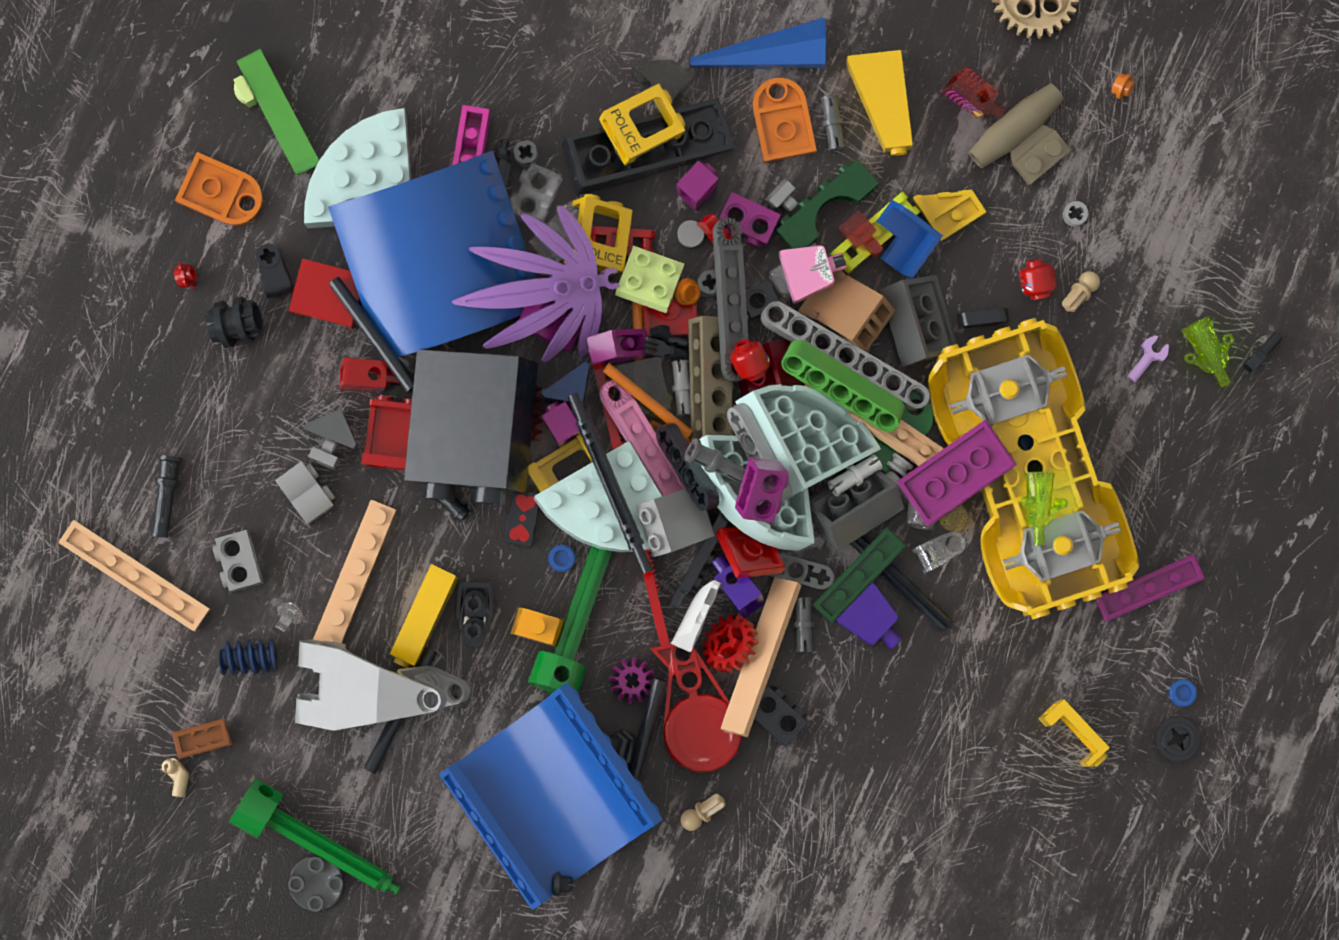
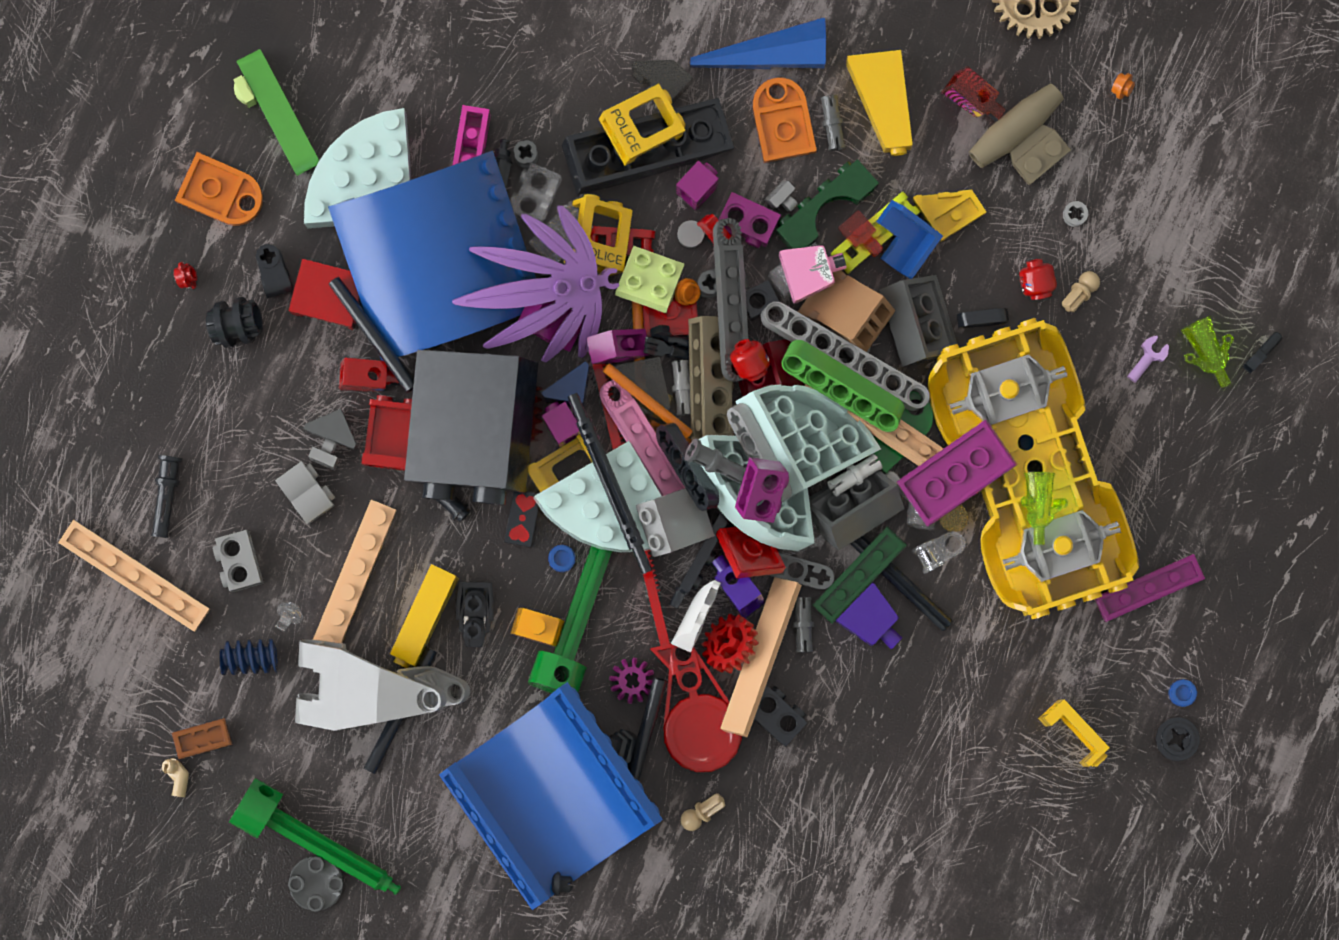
light grey bush [886,453,914,477] -> none

